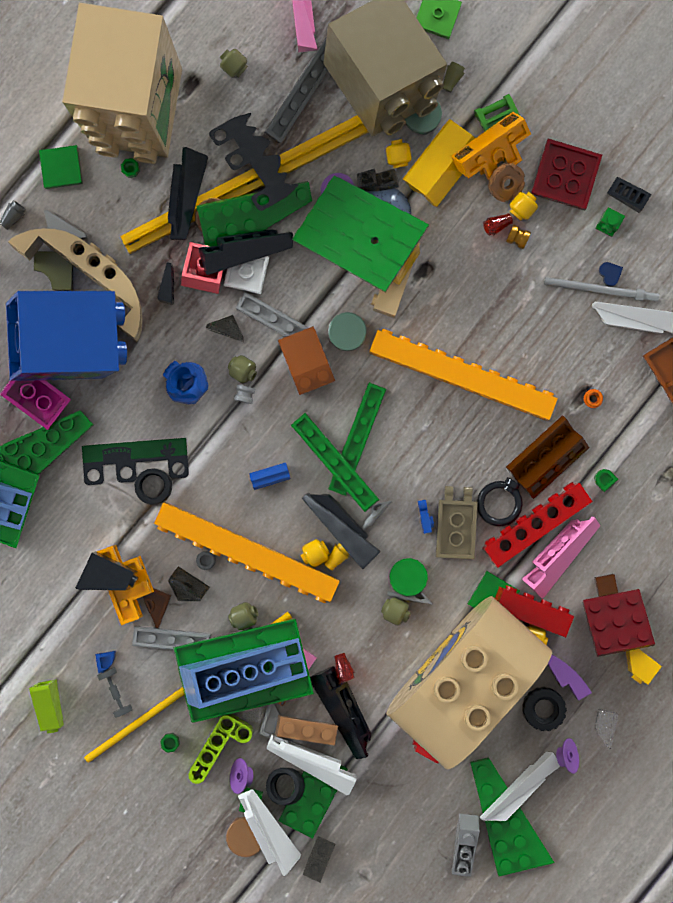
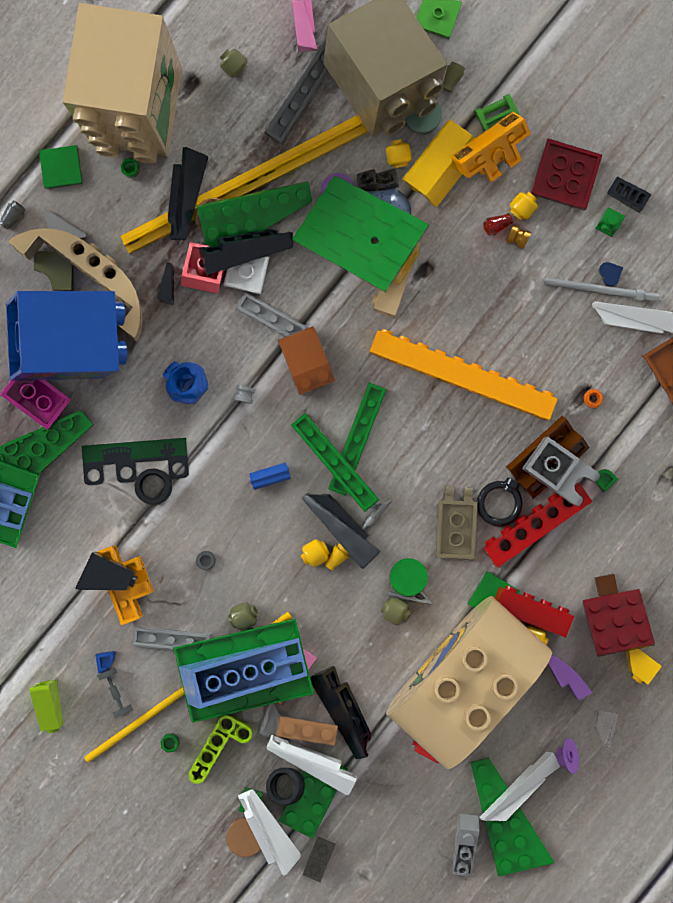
reddish brown tile [143,588,172,628] -> none
light orange brick [154,502,340,603] -> none
clear smoke slope [168,566,210,601] -> none
clear smoke slope [206,315,245,342] -> none
black piece [209,113,299,211] -> none
olive head [228,355,257,384] -> none
medium lavender piece [230,758,253,794] -> none
sand green tile [328,312,367,351] -> none
clear red cone [334,653,355,683] -> none
blue plate [418,500,434,534] -> none
medium nougat tile [488,163,525,202] -> none
bright pink wedge [522,517,600,599] -> none
black tyre [522,687,567,731] -> none
none -> light grey brick [522,437,600,506]

